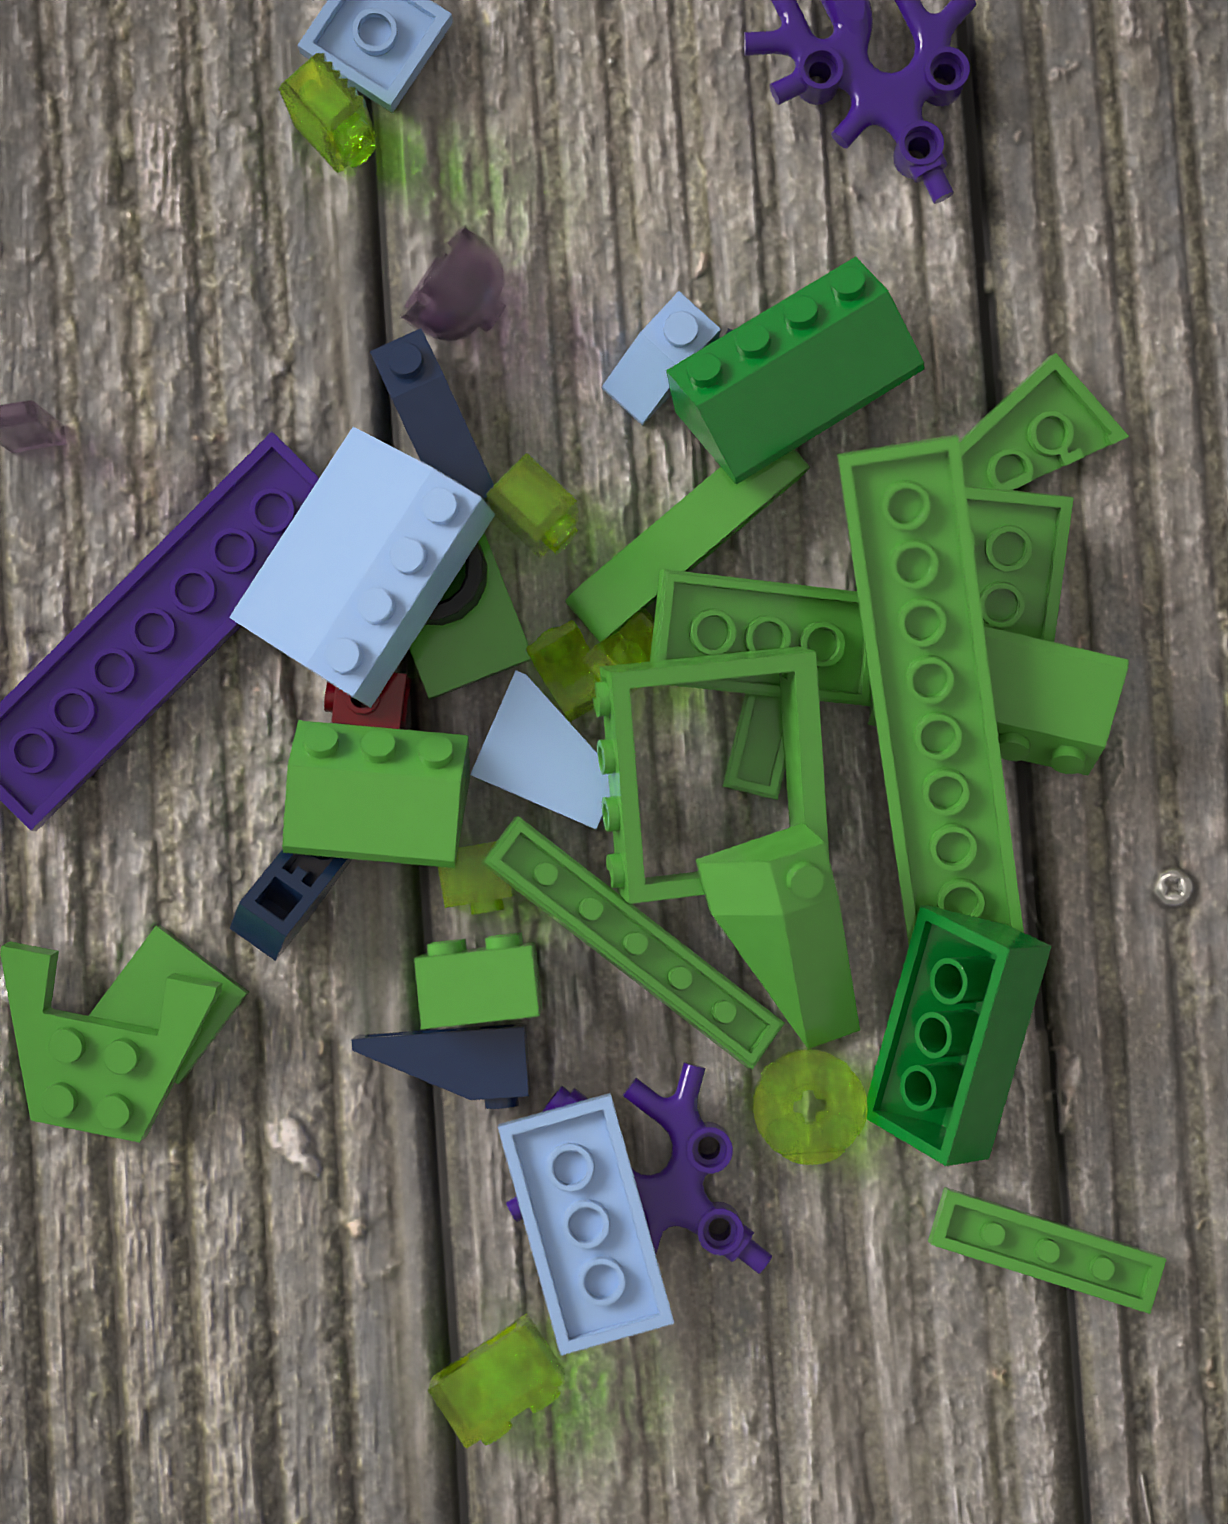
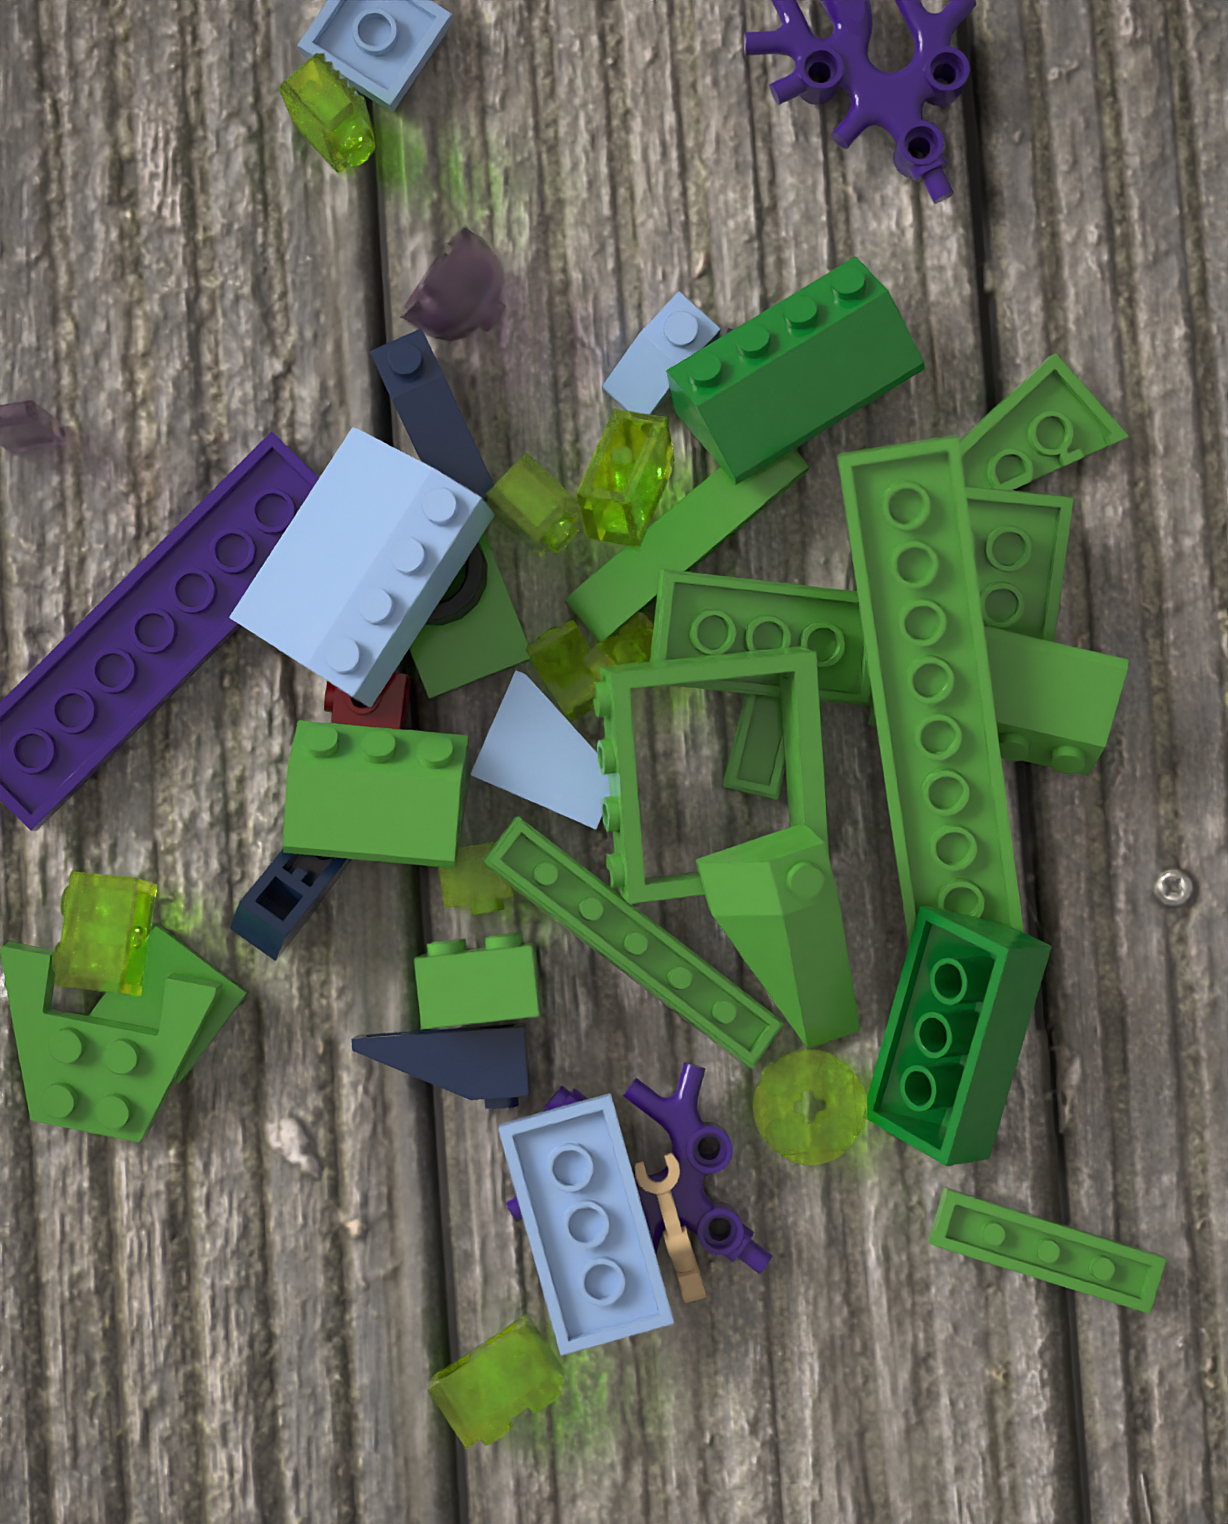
none -> clear neon green brick [52,871,157,997]
none -> clear neon green brick [576,409,675,548]
none -> tan piece [635,1153,707,1303]

